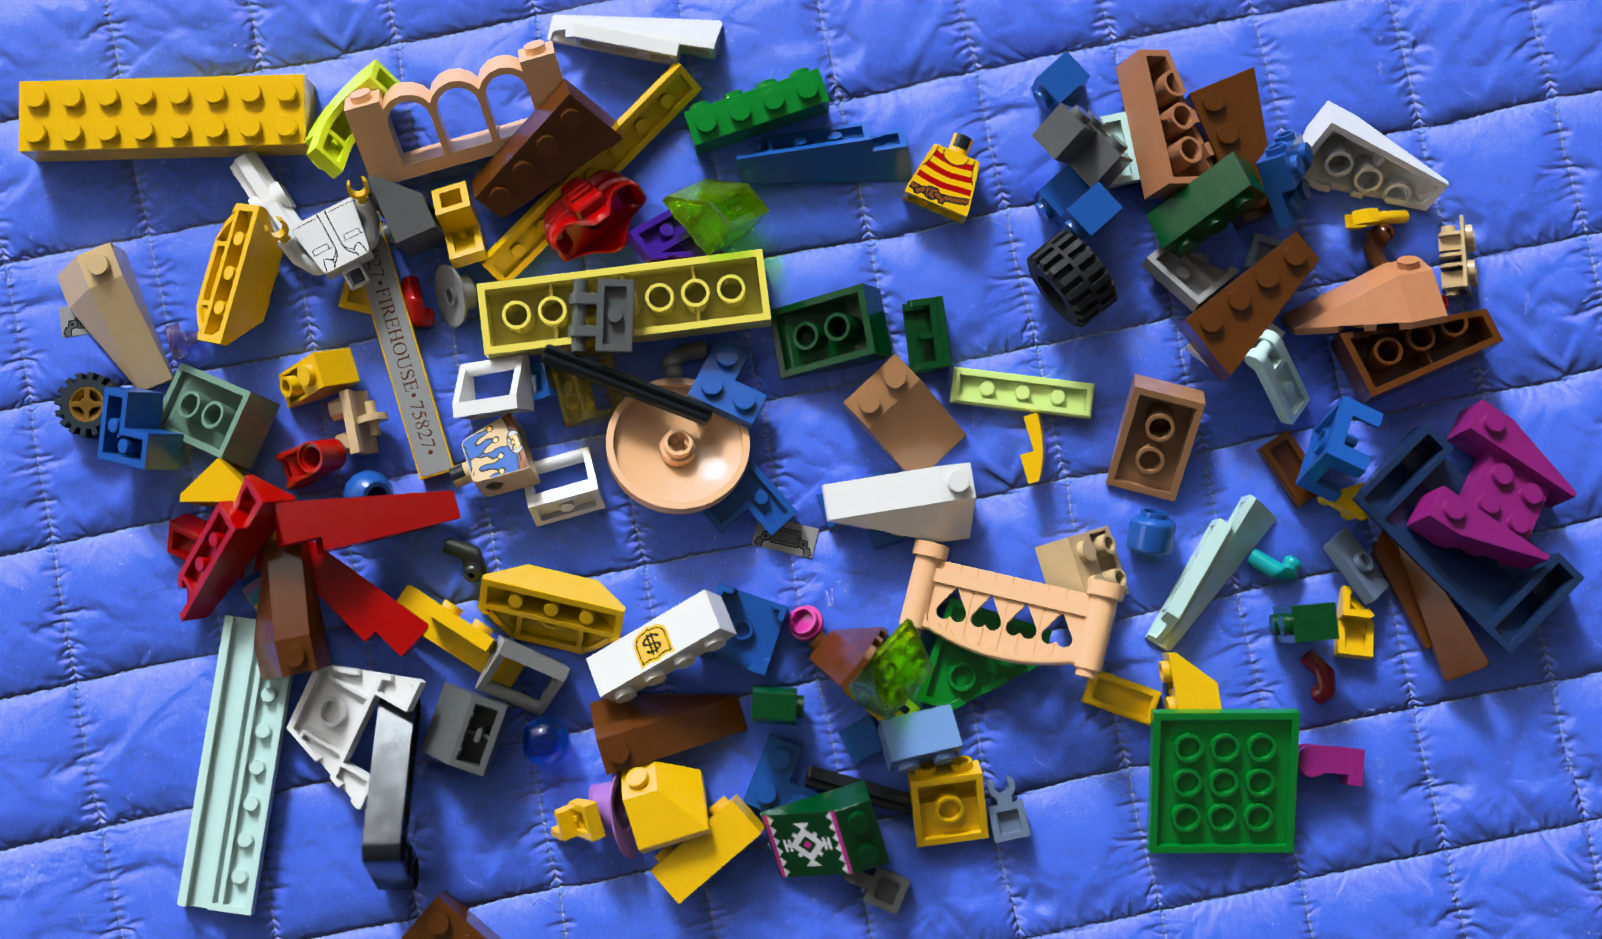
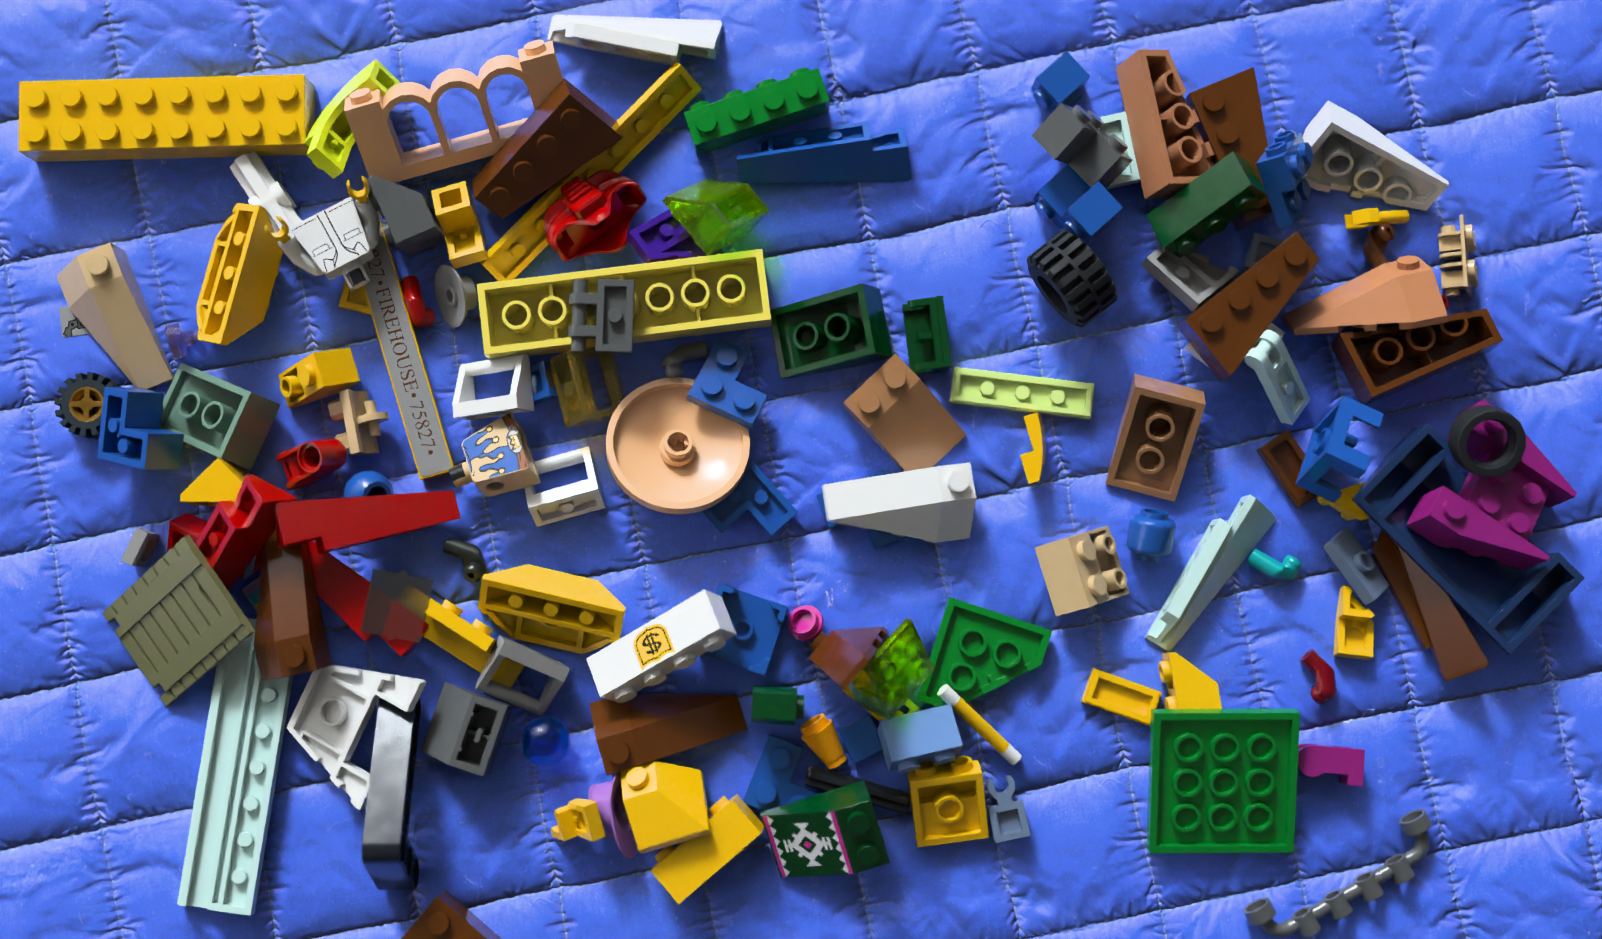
black axle [541,344,713,425] -> none
sticker [752,521,819,559] -> none
dark grey plate [842,866,911,915] -> none
light nougat piece [899,539,1126,680] -> none
torso [902,133,980,224] -> none
dark green brick [1269,602,1340,643] -> none
none -> olive door [102,535,255,707]
none -> light grey tile [120,528,160,567]
none -> clear smoke piece [360,569,434,643]
none -> light orange cone [800,713,847,770]
none -> yellow bar [937,684,1022,765]
none -> dark grey bar [1243,809,1432,938]
none -> black tyre [1448,405,1526,478]

